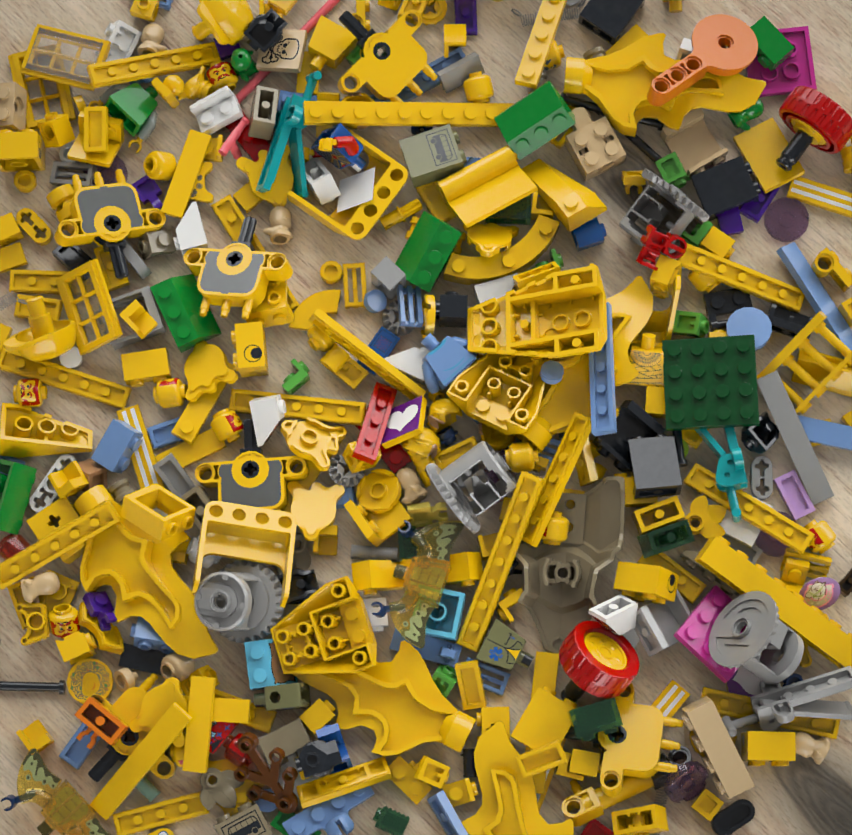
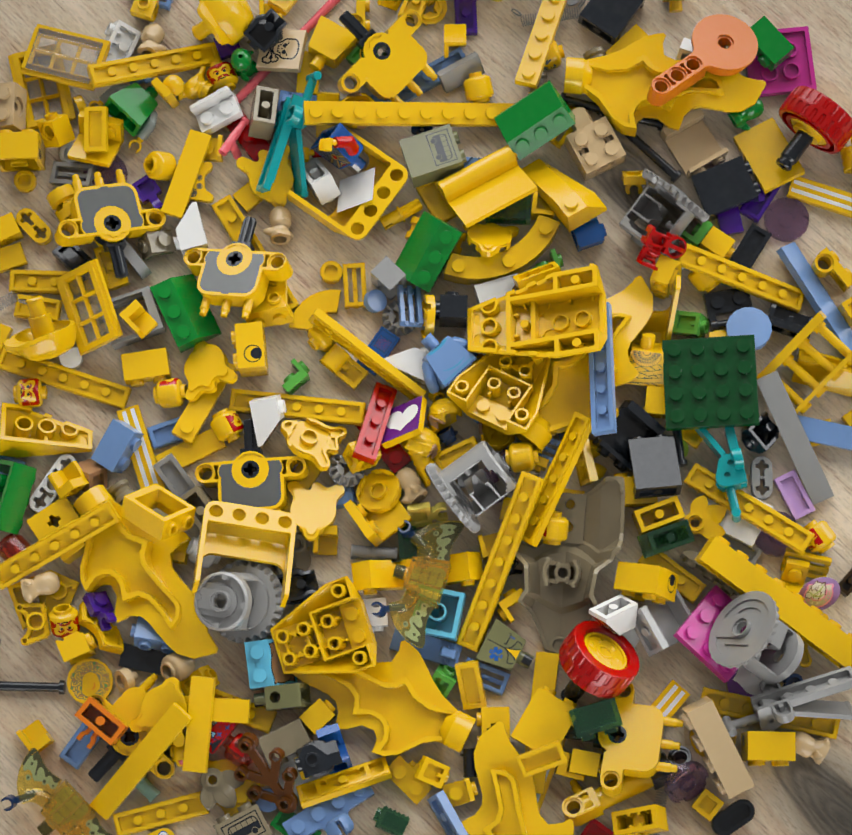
medium blue tile [540,361,564,385] -> none
bright green bracket [655,151,690,189] -> none
none -> black tile [730,223,772,269]

